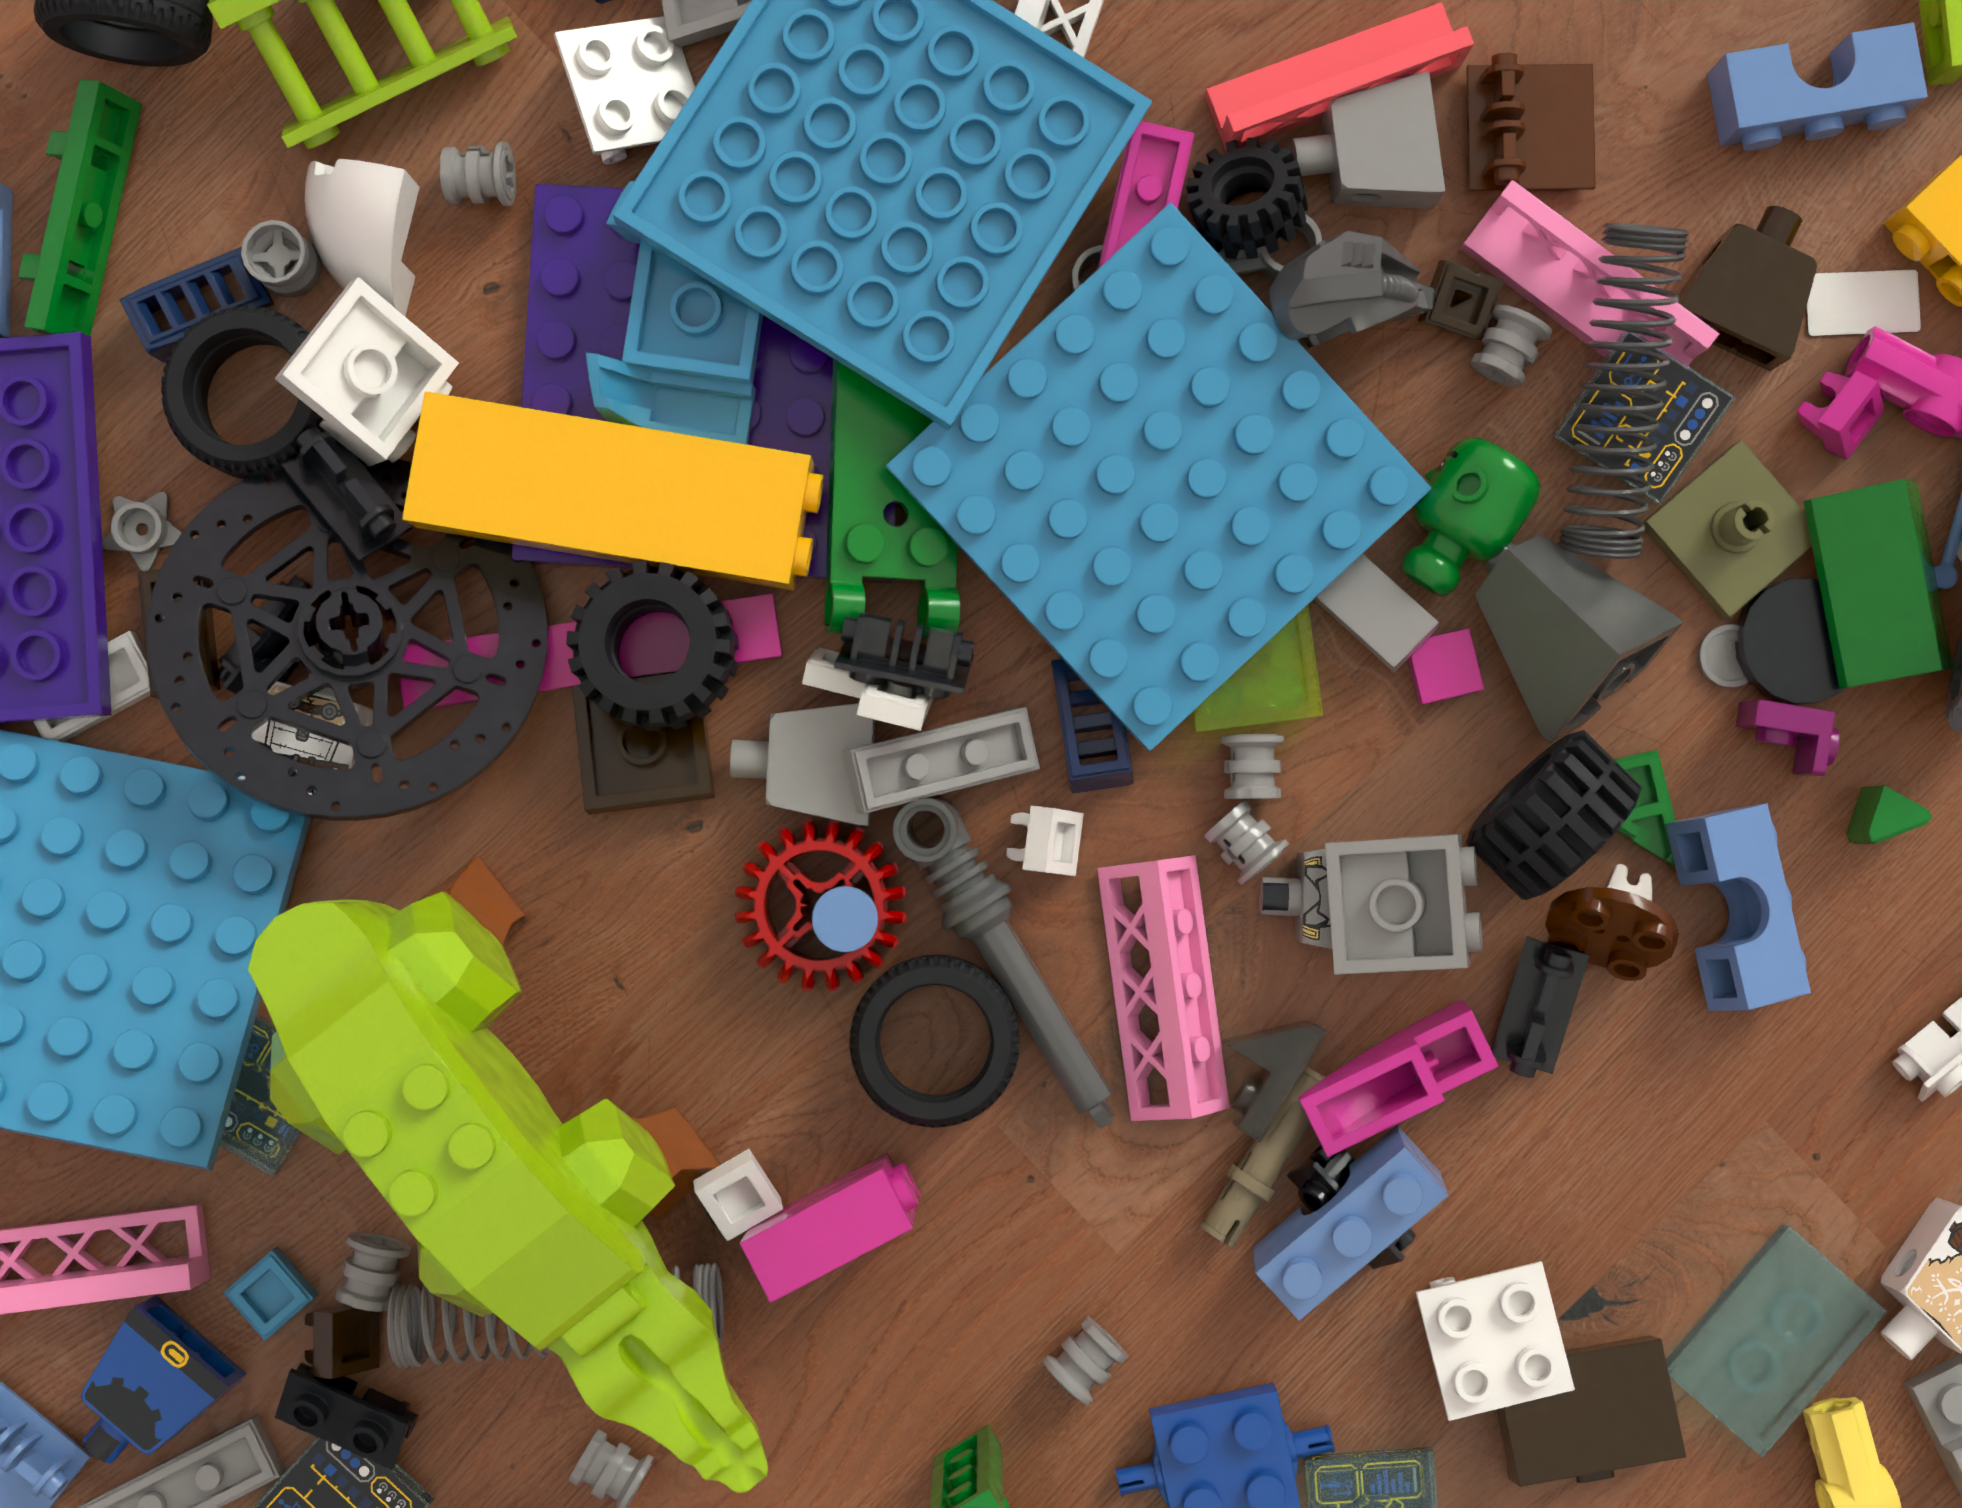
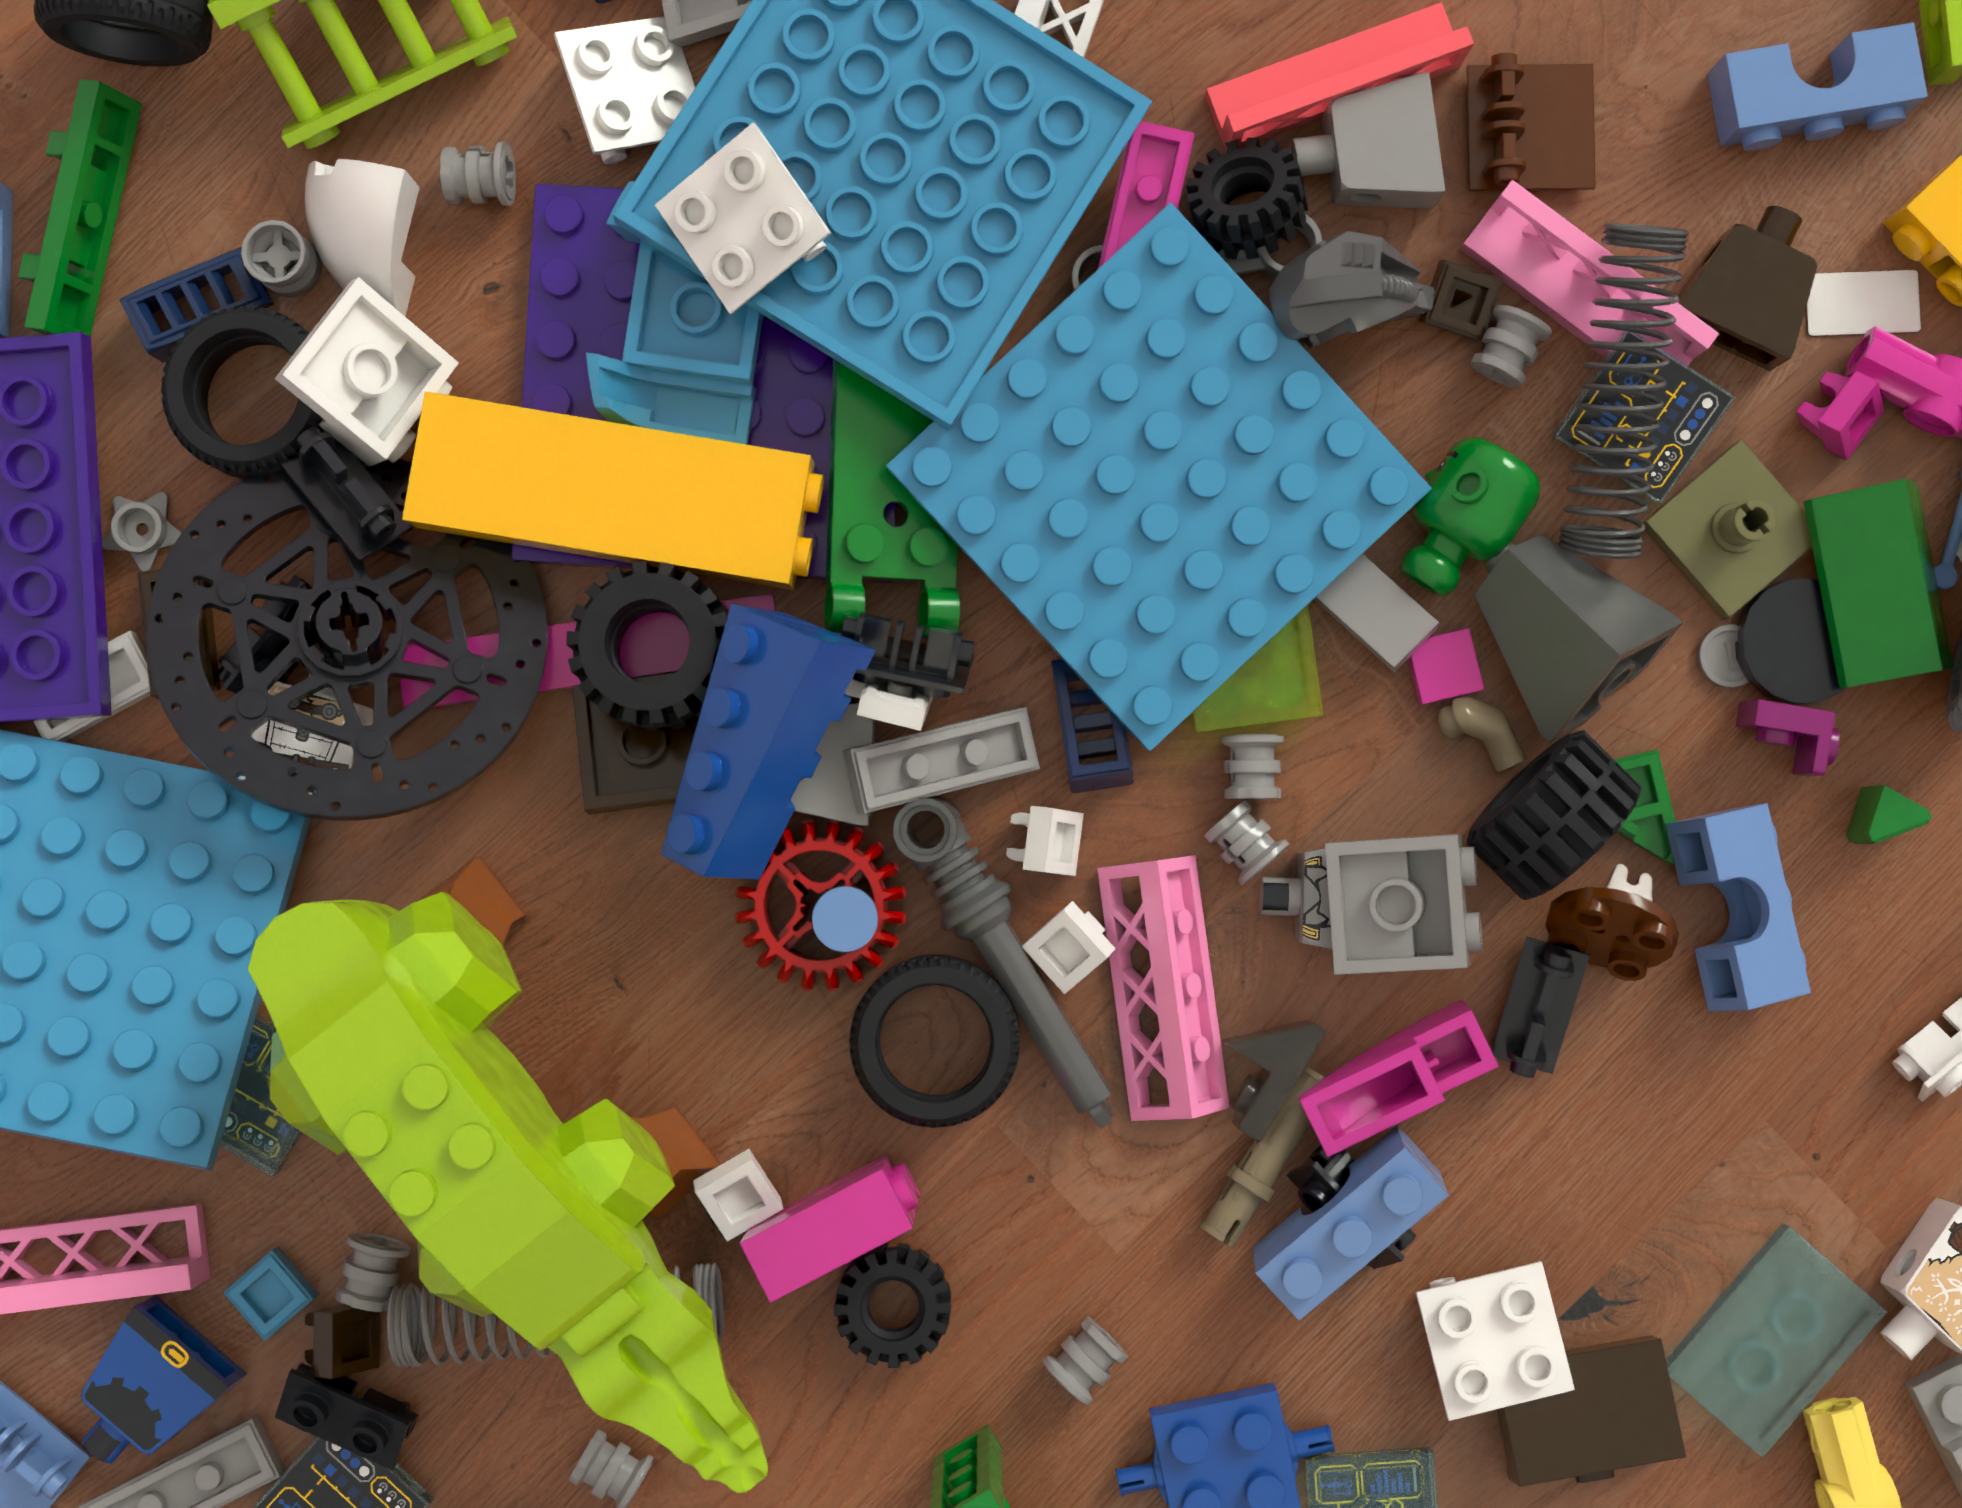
none -> white hinge [655,122,831,314]
none -> blue wedge [661,604,876,880]
none -> black tyre [834,1243,951,1368]
none -> white tile [1021,901,1116,994]
none -> dark tan arm [1438,696,1526,772]

